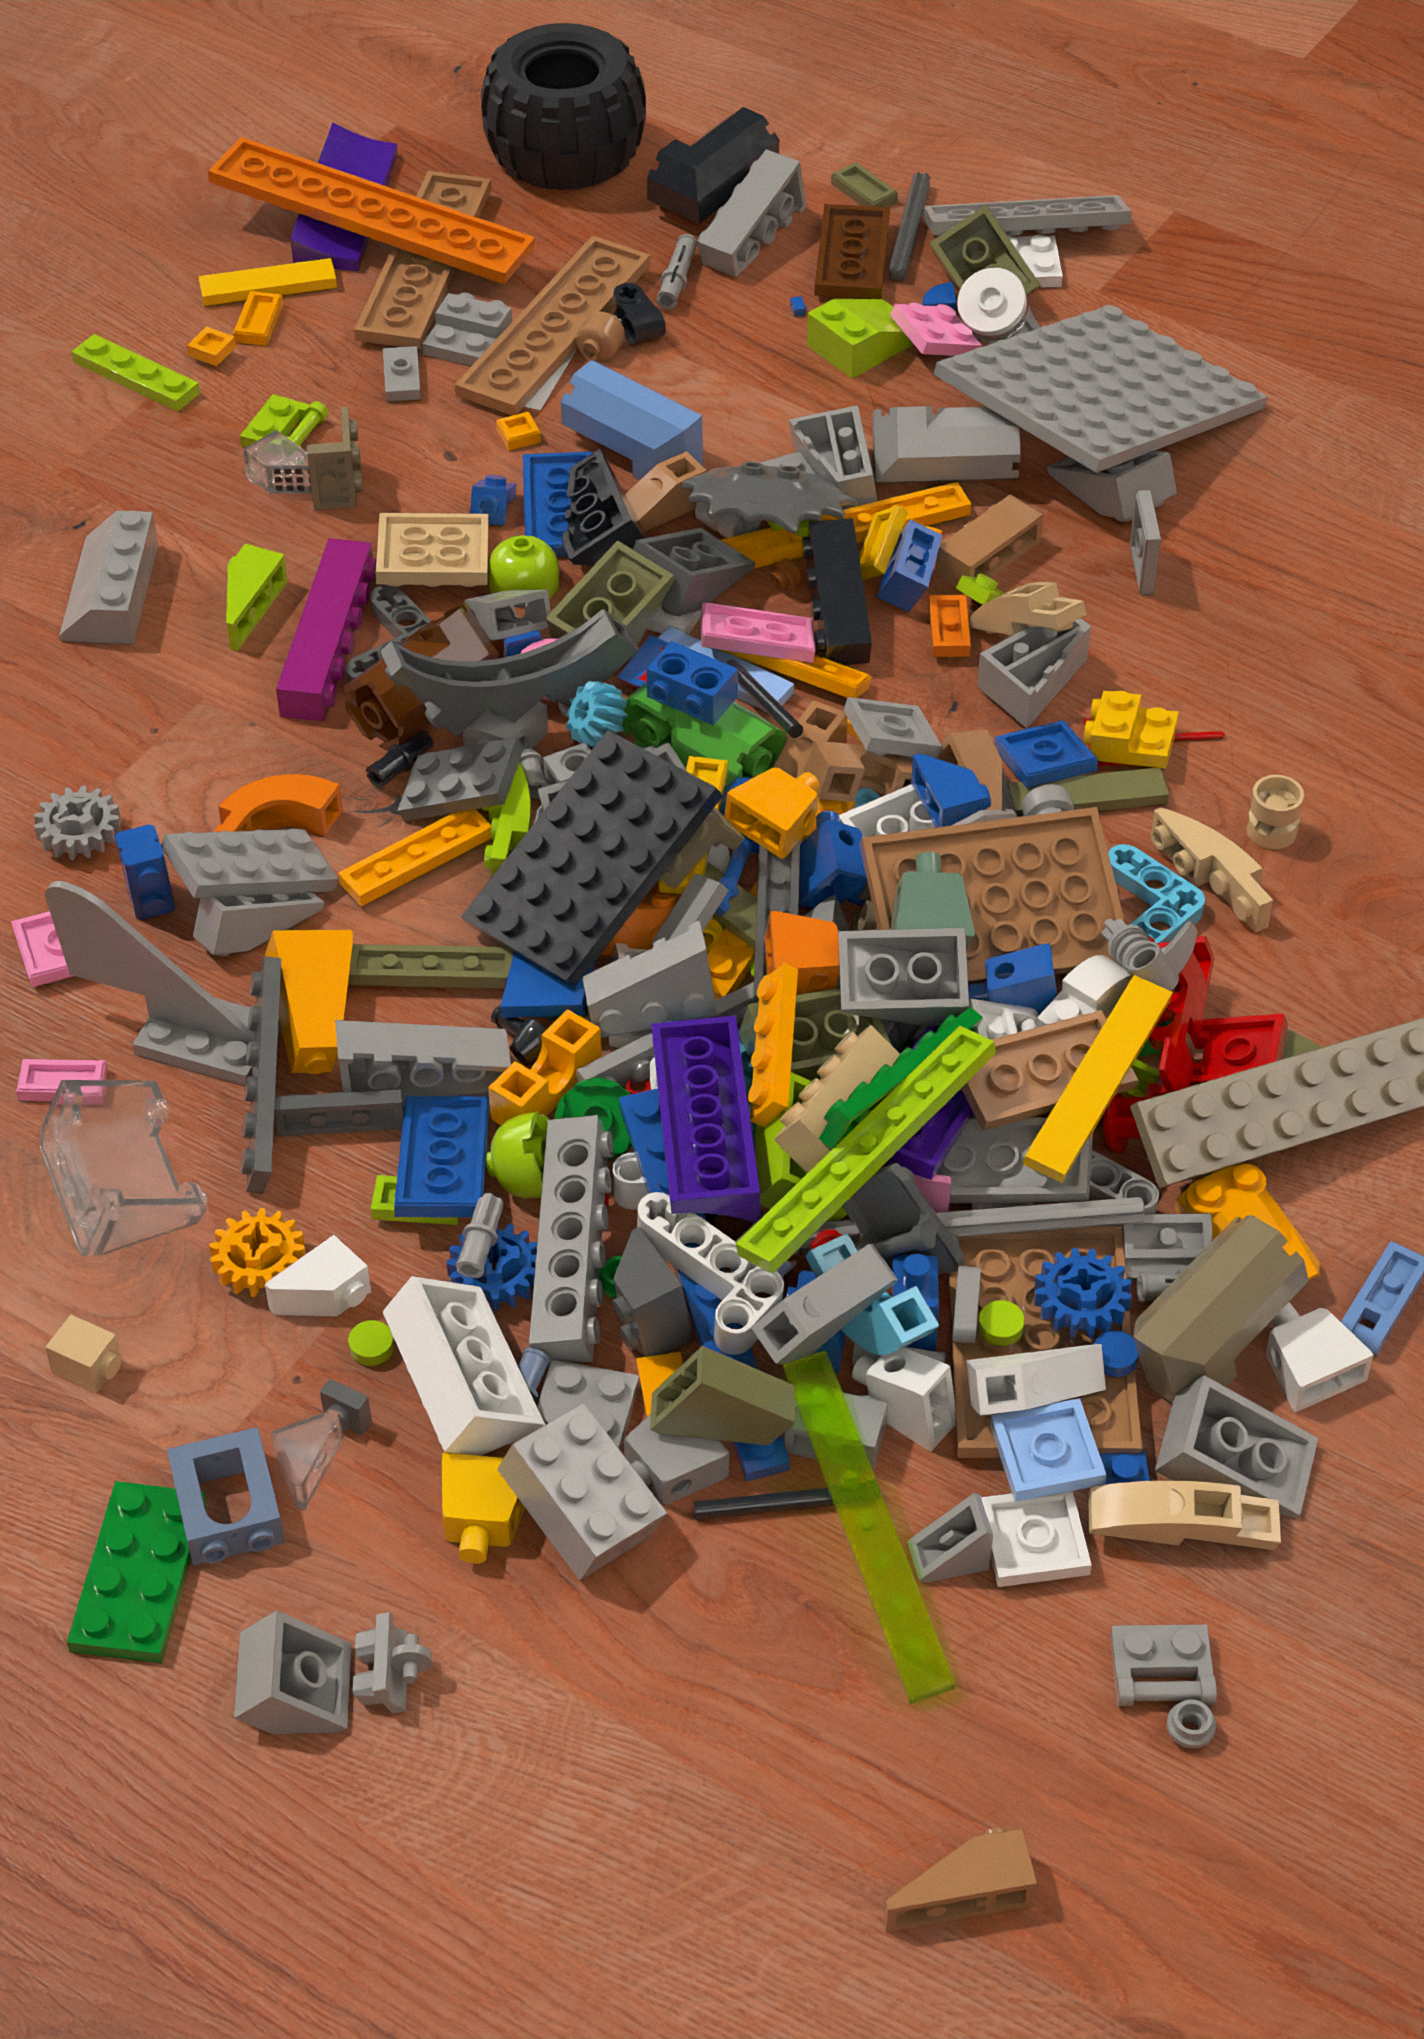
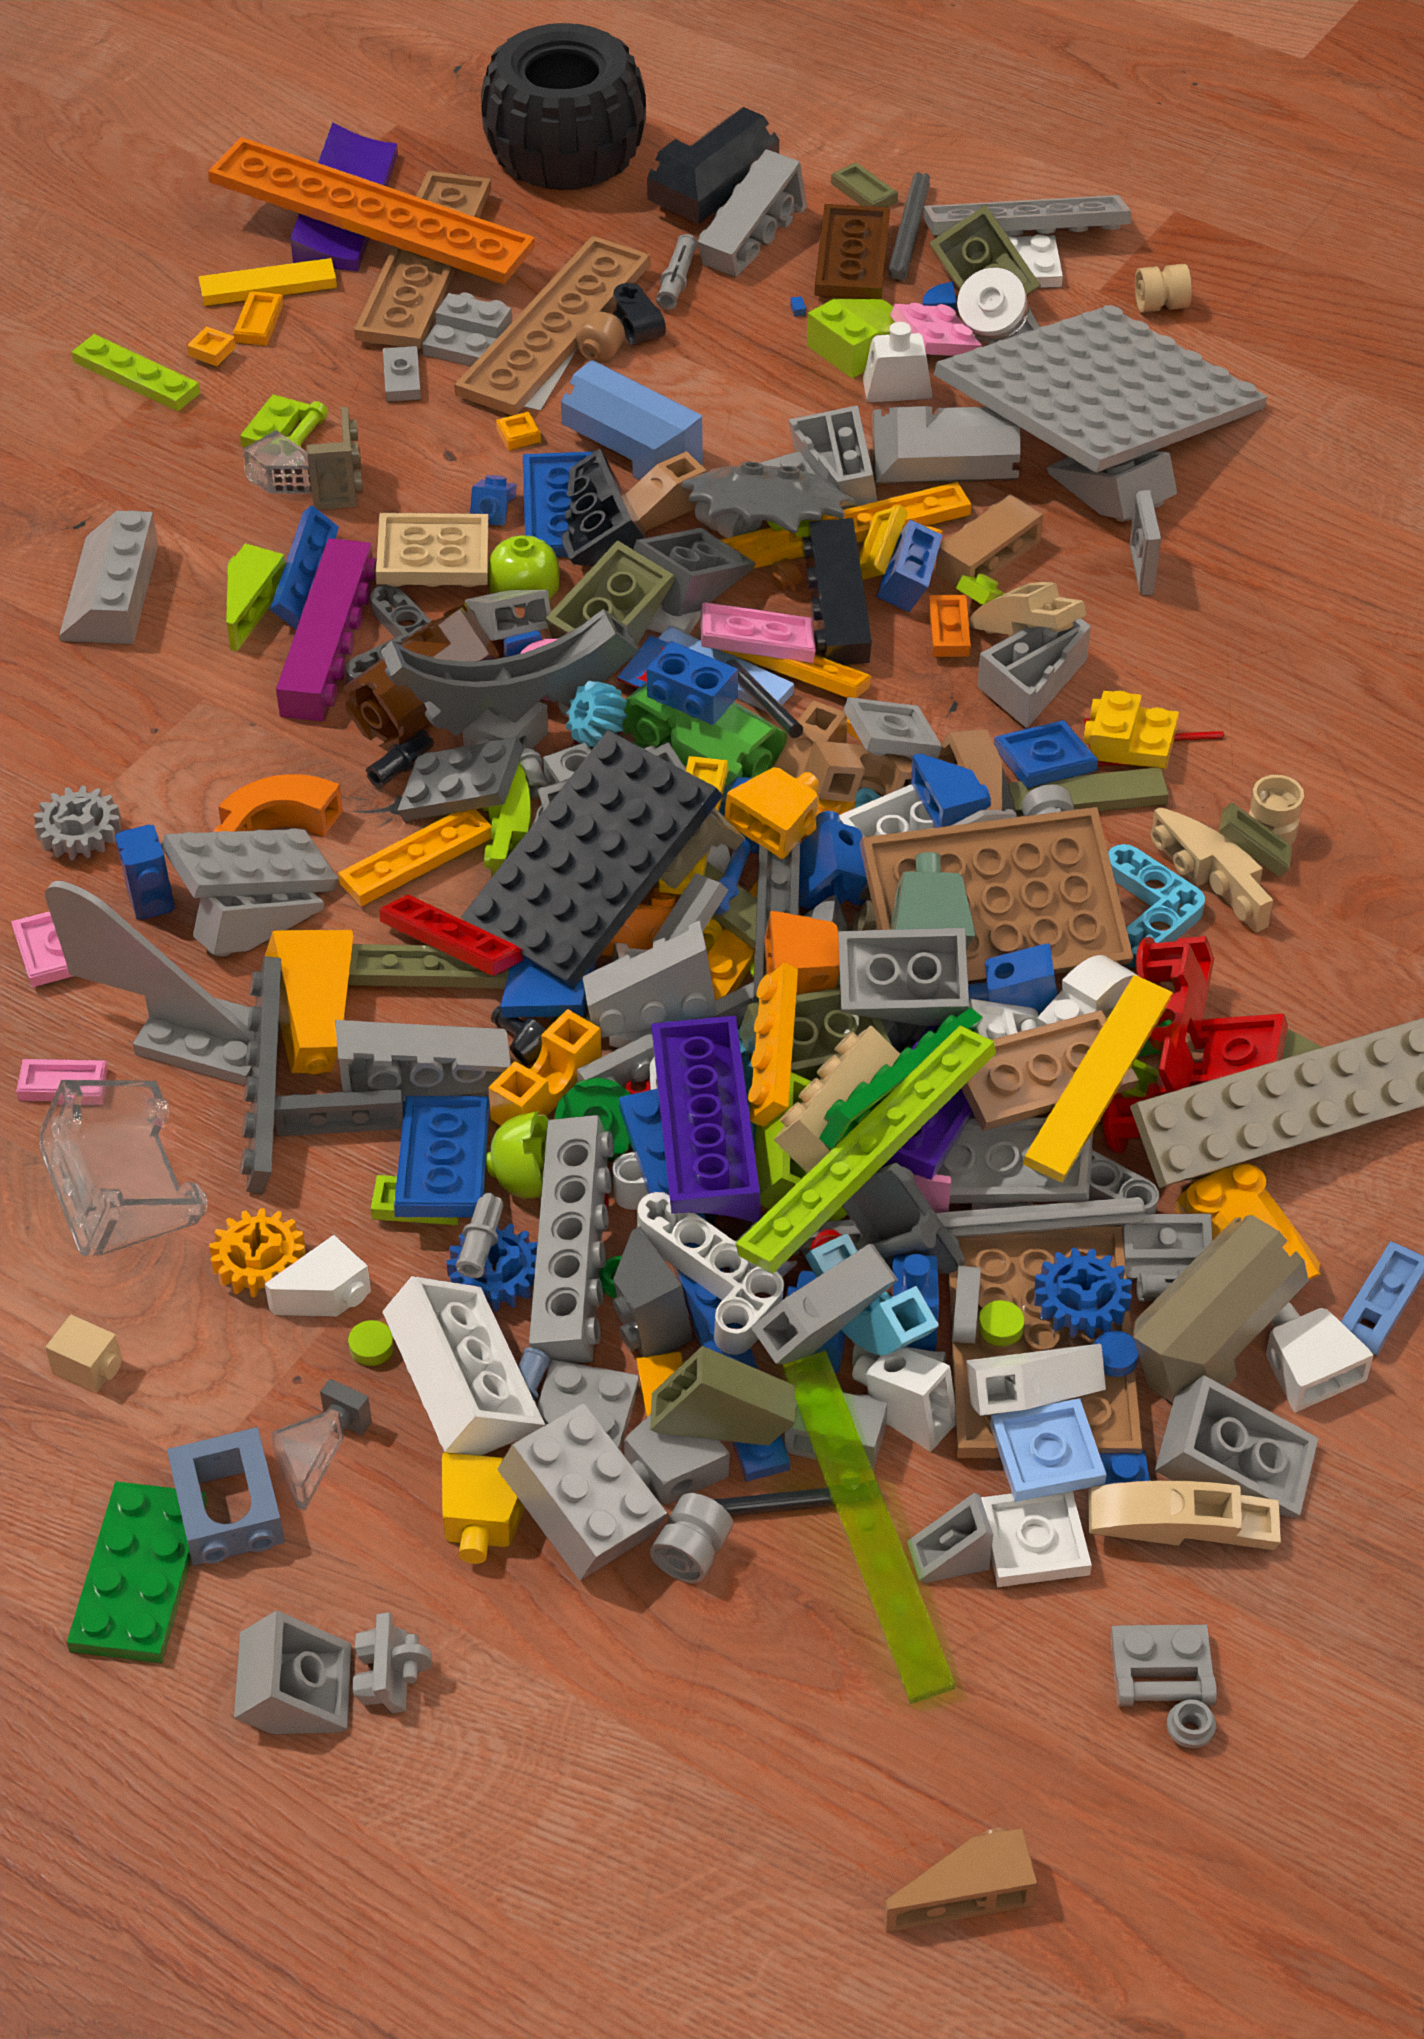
light grey piece [1102,918,1197,991] -> none
none -> blue plate [270,505,339,630]
none -> red plate [379,894,523,976]
none -> light grey wheel [650,1493,733,1583]
none -> white torso [863,322,932,402]
none -> tan wheel [1135,264,1192,313]
none -> olive tile [1219,802,1292,877]

